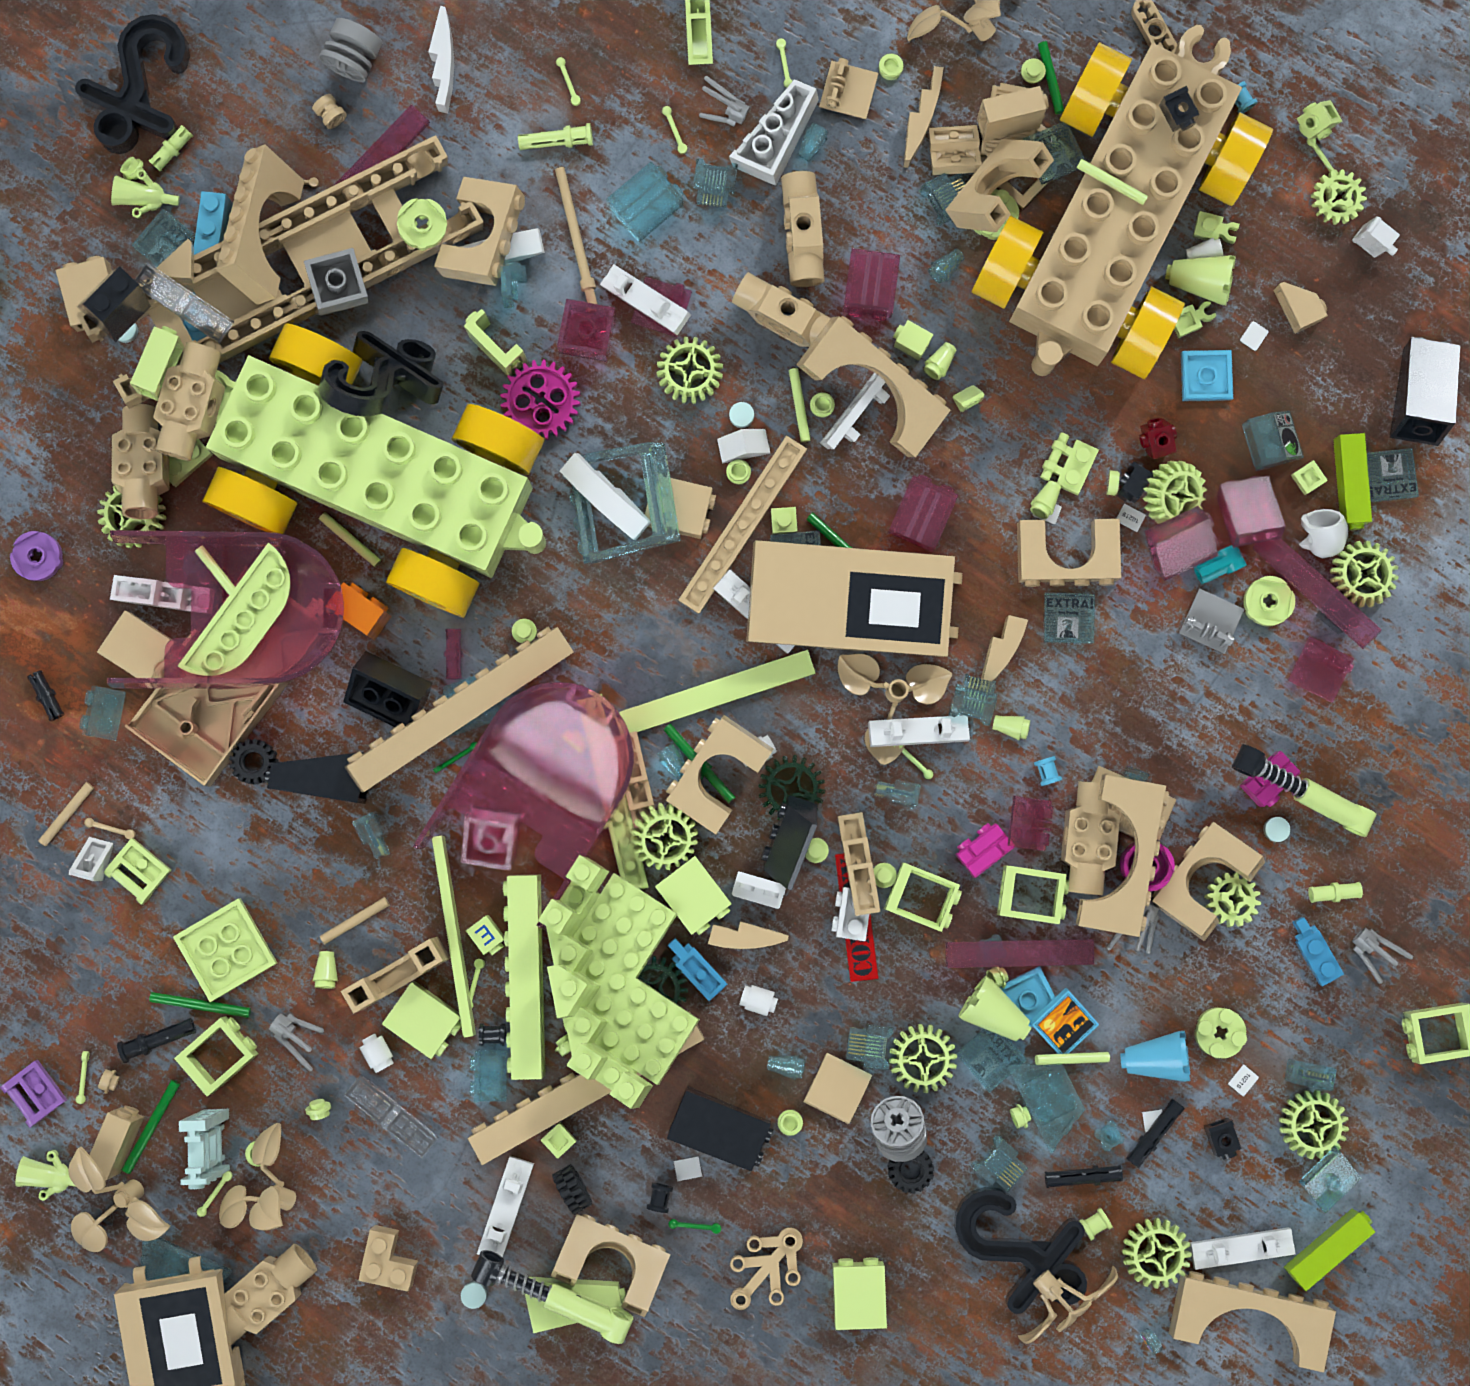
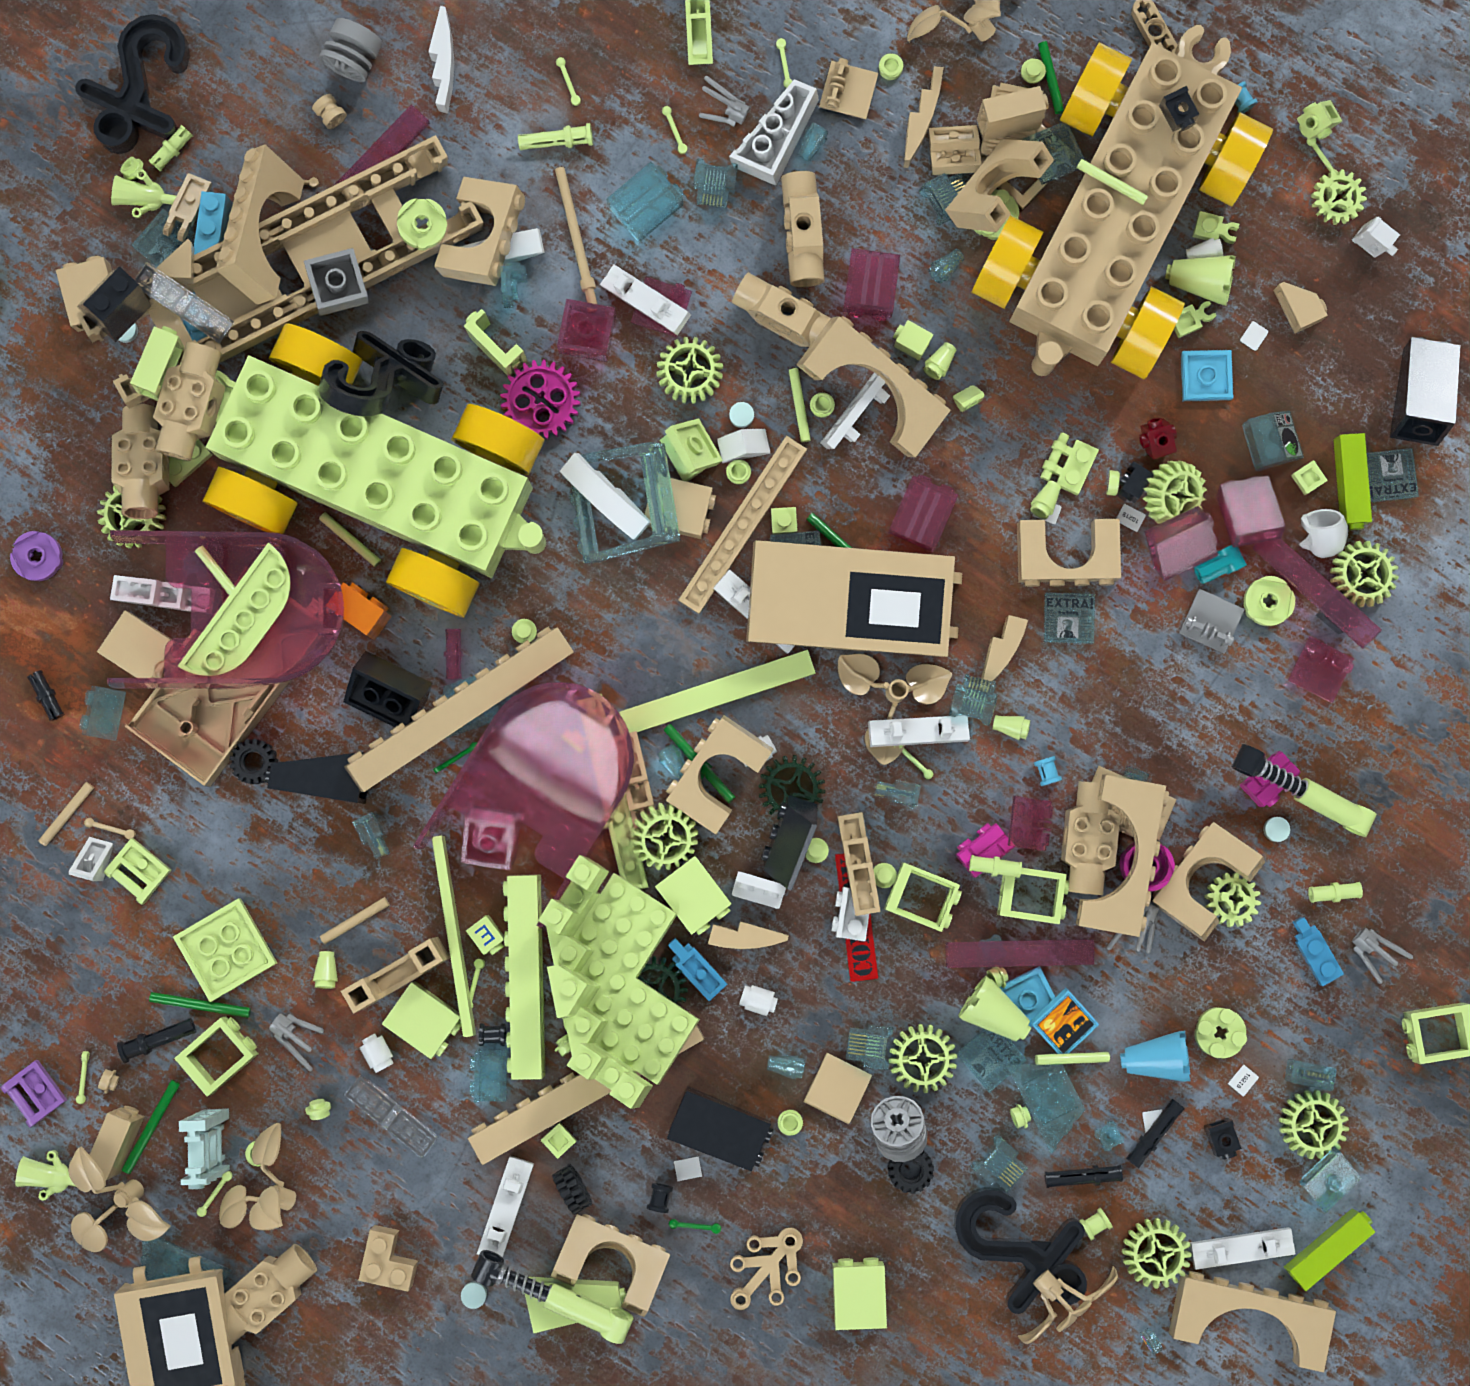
none -> tan hinge [163,173,212,242]
none -> yellowish green bracket [660,418,723,482]
none -> yellowish green pin [969,855,1022,878]

